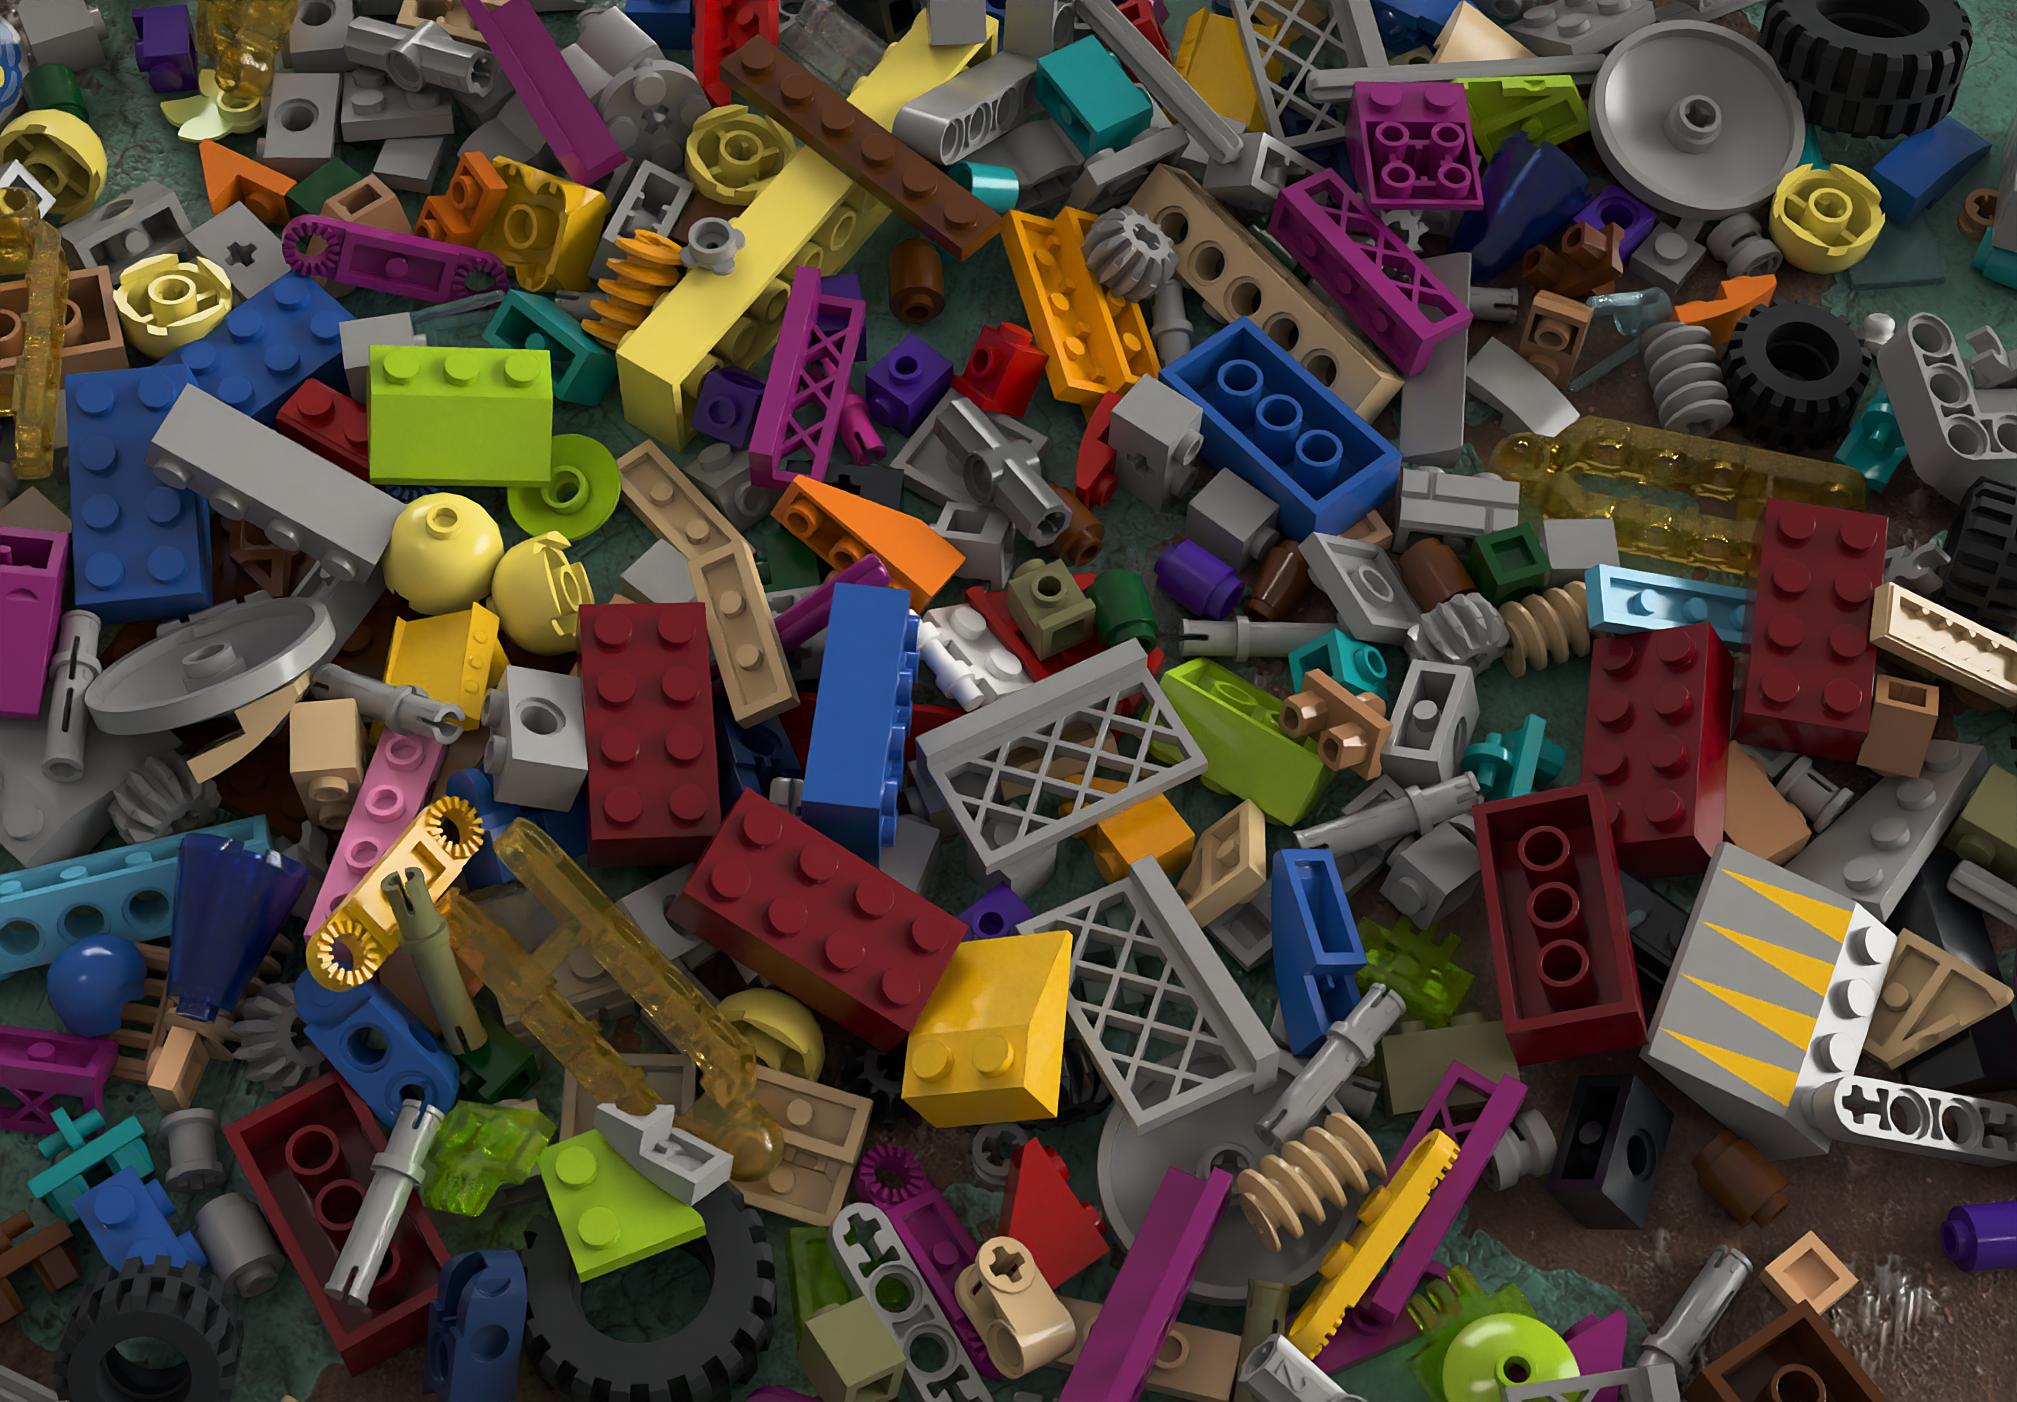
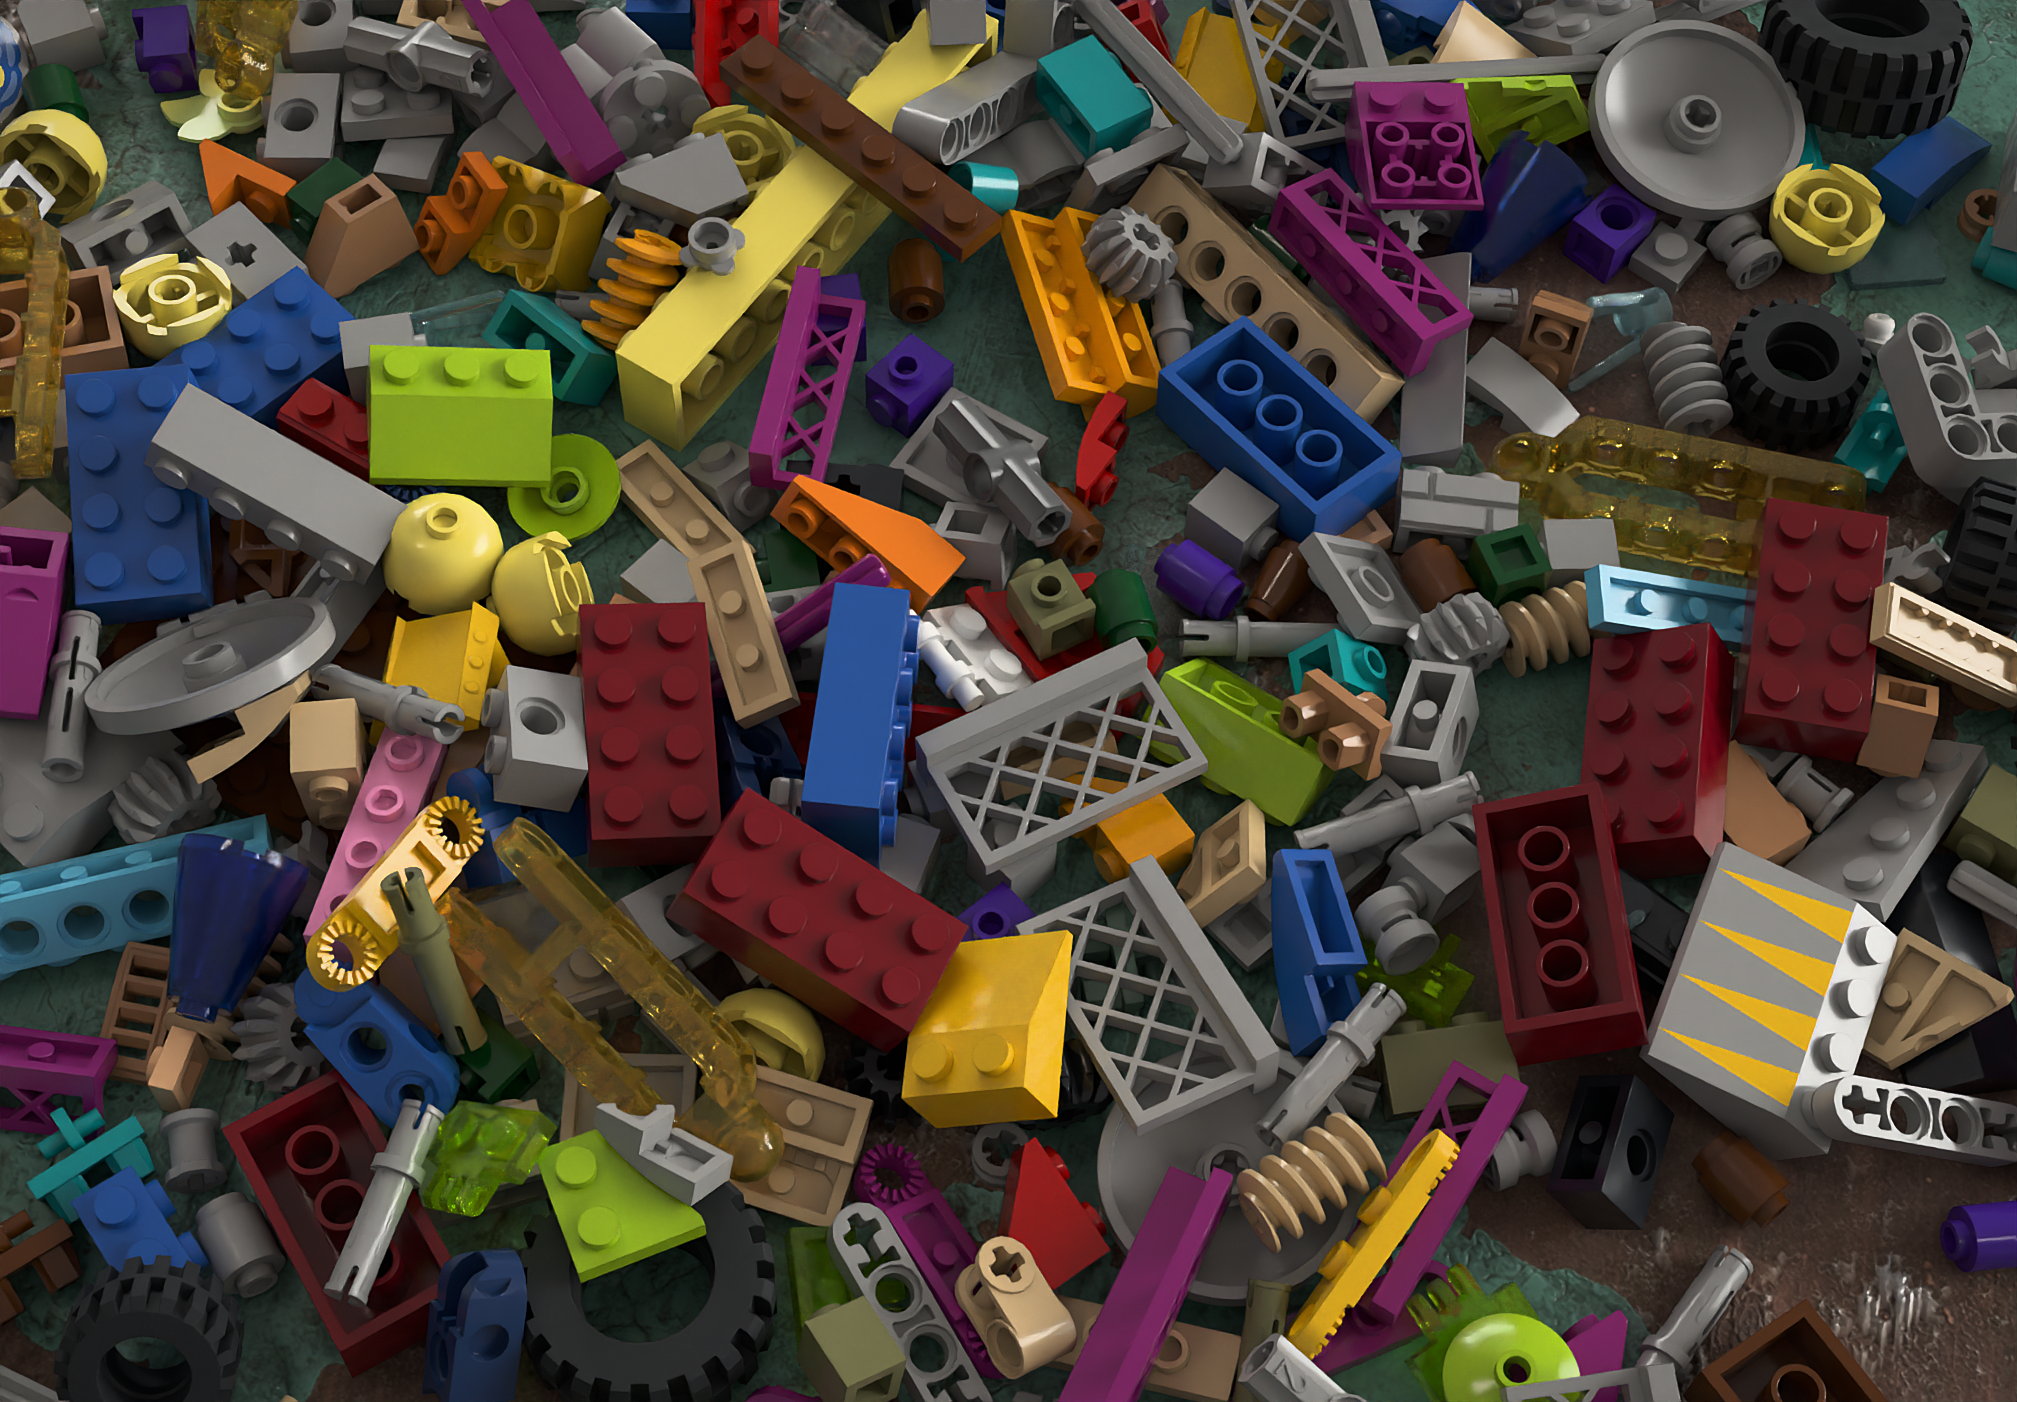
blue hair [46,933,148,1038] -> none
magenta plate [282,214,509,311] -> none
dark purple brick [690,365,767,449] -> none
dark pink pin [807,357,887,466] -> none
red brick [949,321,1050,418] -> none
light grey brick [1108,373,1204,512] -> none
teal hips [1462,713,1567,803] -> none
reddish brown hips [1522,221,1624,305] -> none
orange slope [1669,274,1777,347] -> none
light nougat plate [1758,1230,1859,1316] -> none
none -> light grey slope [614,132,749,229]
none -> light grey wheel [1353,886,1440,976]

